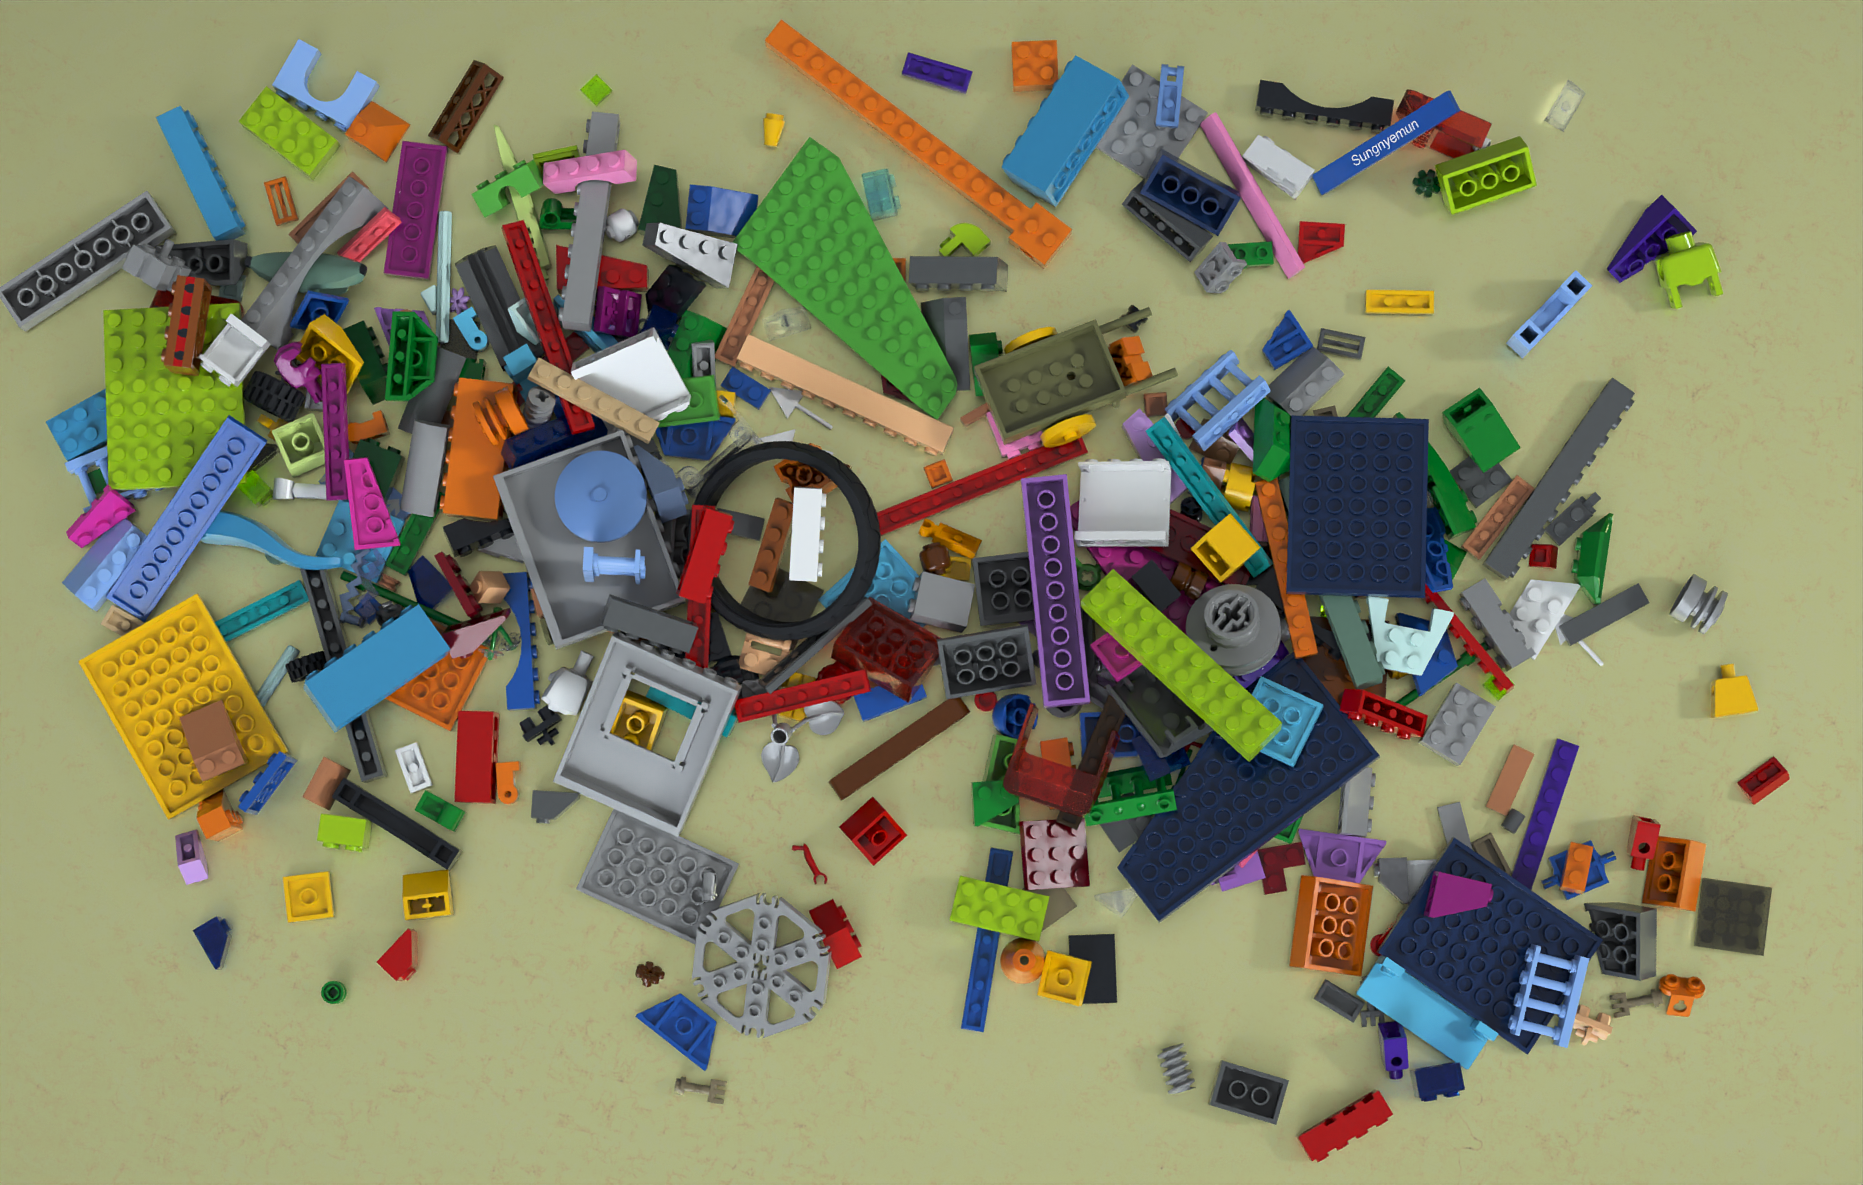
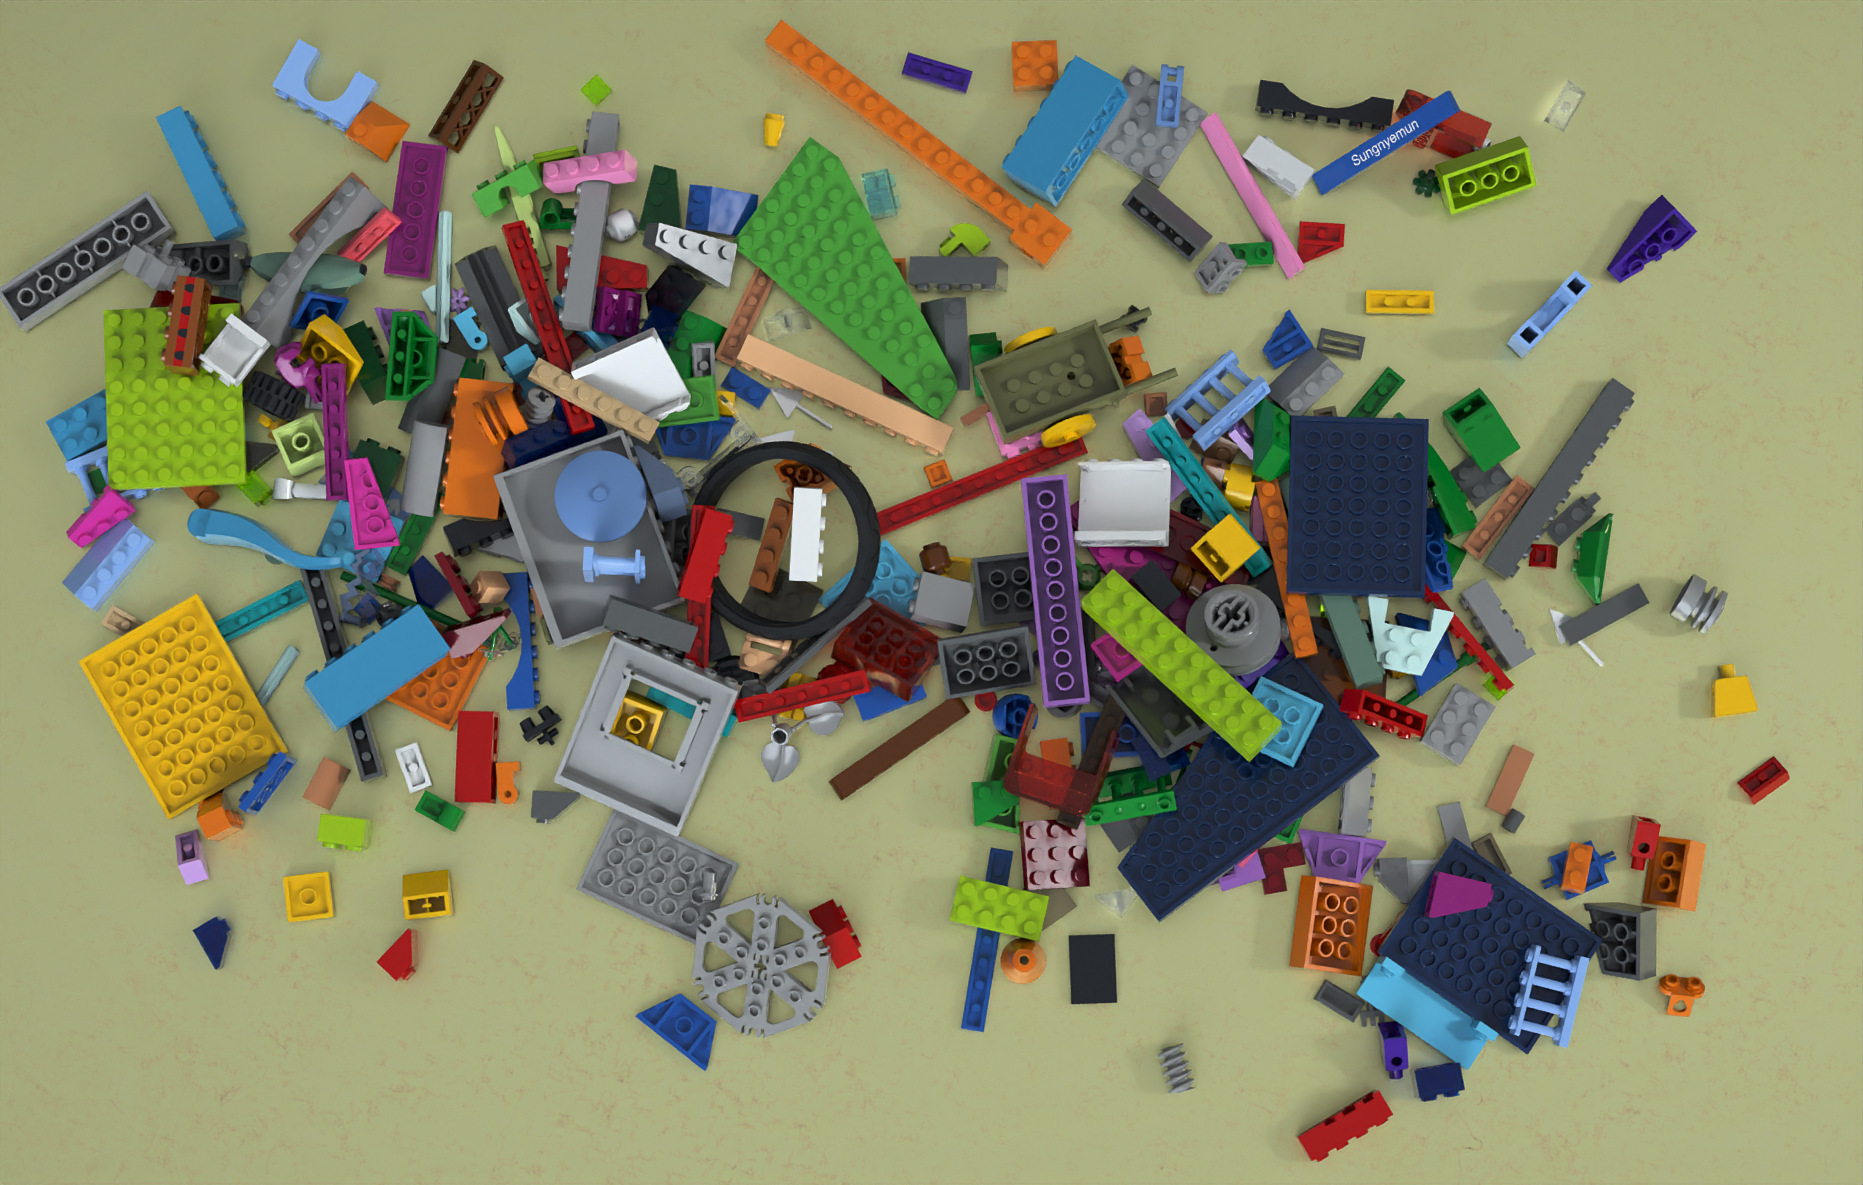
plate [106,415,268,622] -> none
nougat slope [180,700,249,781] -> none
lime brick [239,86,341,180] -> none
orange tile [264,176,299,226] -> none
black tyre [285,651,327,683] -> none
green wheel [321,981,347,1004] -> none
black arch [332,778,463,870] -> none
orange leg [348,410,390,444] -> none
white piece [541,650,594,715] -> none
reddish brown plant [635,961,665,987] -> none
dark tan hinge [674,1077,727,1104] -> none
red piece [792,843,827,884] -> none
red slope [839,797,907,866] -> none
light orange plate [918,519,982,559] -> none
yellow plate [1037,950,1092,1006] -> none
dark blue slope [1140,149,1241,236] -> none
dark grey brick [1208,1060,1289,1125] -> none
white wing [1509,579,1581,660] -> none
dark purple plate [1511,739,1579,890] -> none
light nougat hips [1573,1005,1613,1046] -> none
dark tan hinge [1610,989,1663,1018] -> none
lime piece [1655,231,1723,309] -> none
clear smoke plate [1694,878,1772,956] -> none

